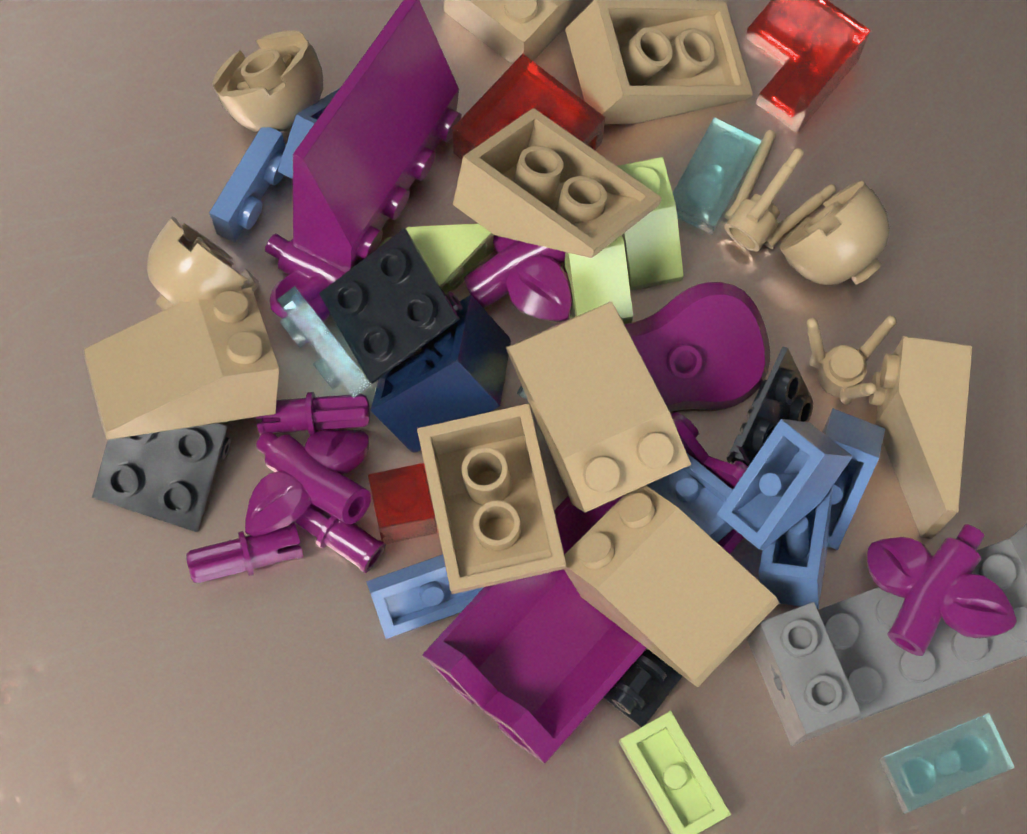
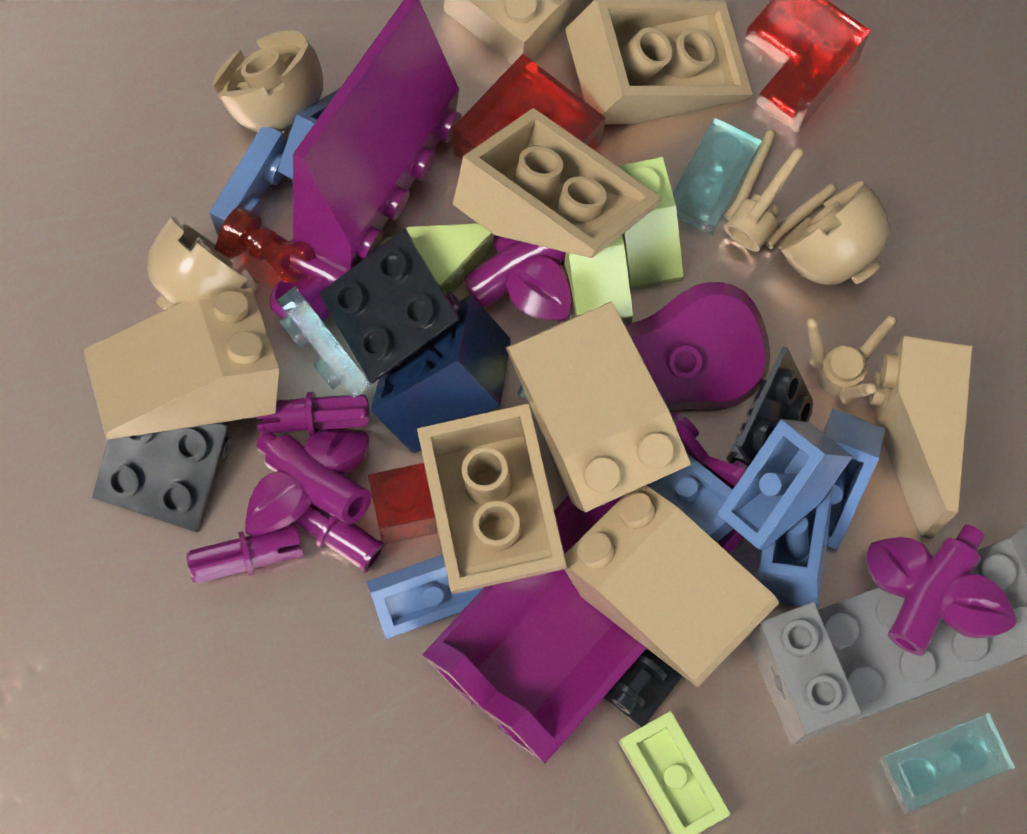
none -> clear red piece [214,206,317,283]

